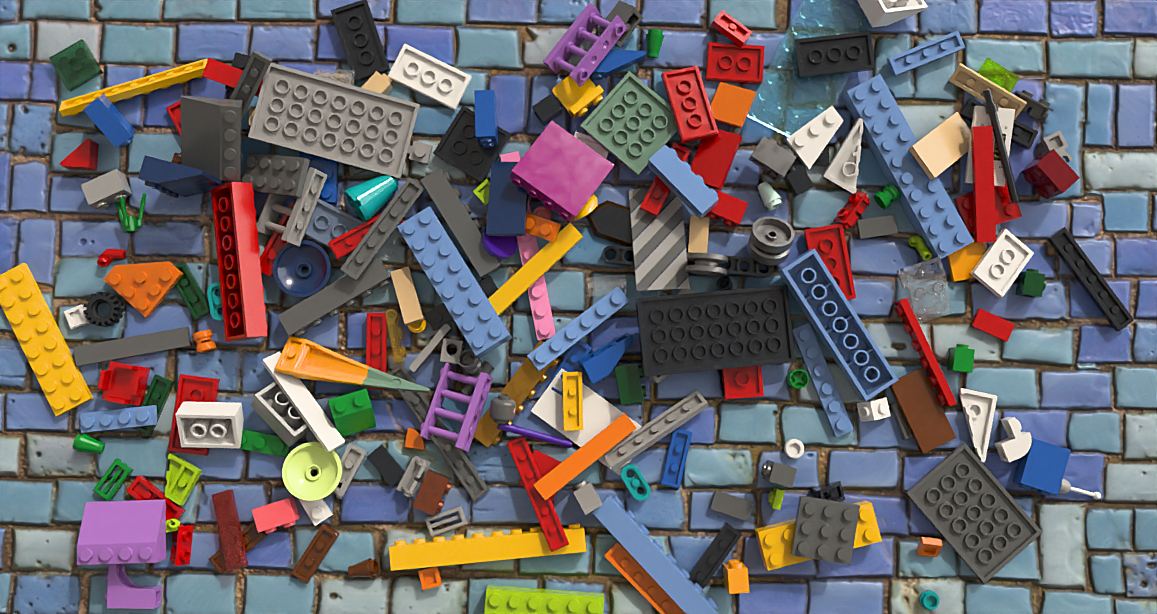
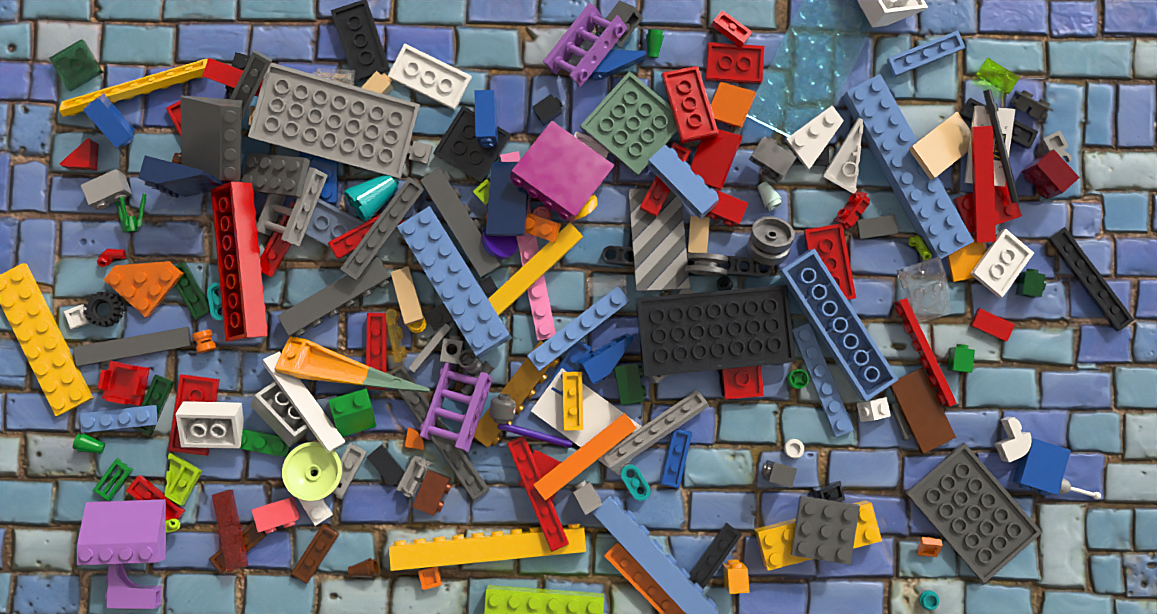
red hinge [170,524,194,566] -> none
dark blue dish [273,240,331,298] -> none
light grey tile [424,505,468,537] -> none
yellow bracket [552,75,604,119] -> none
black tile [585,200,633,247] -> none
dark grey tile [710,490,753,521] -> none
lime plate [768,487,785,510] -> none
black brick [783,166,814,198] -> none
black plate [793,31,875,79] -> none
green wheel [873,183,901,210] -> none
tan plate [949,63,1027,120] -> none
white wing [958,388,997,462] -> none

